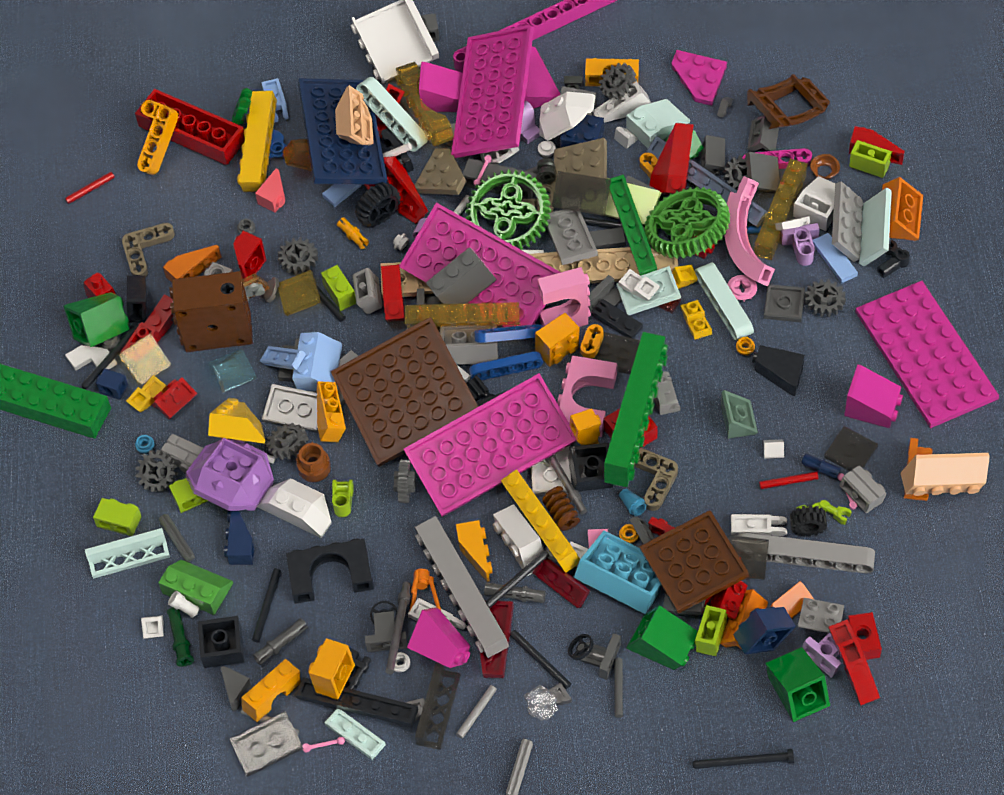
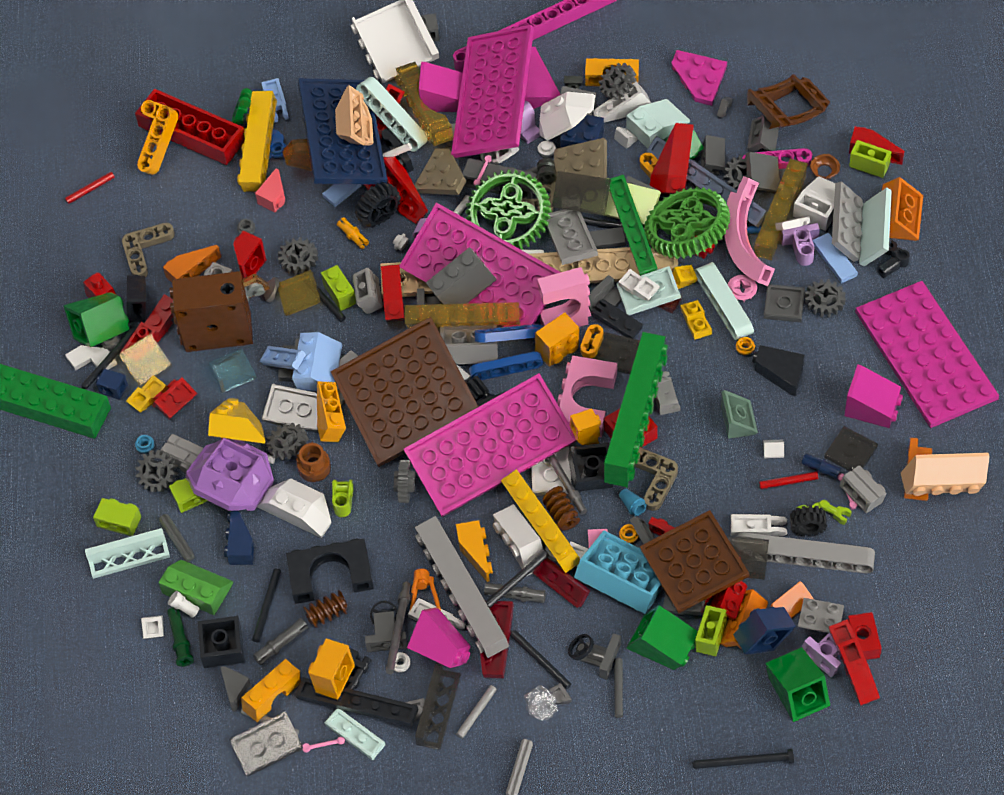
none -> reddish brown piece [303,590,347,628]

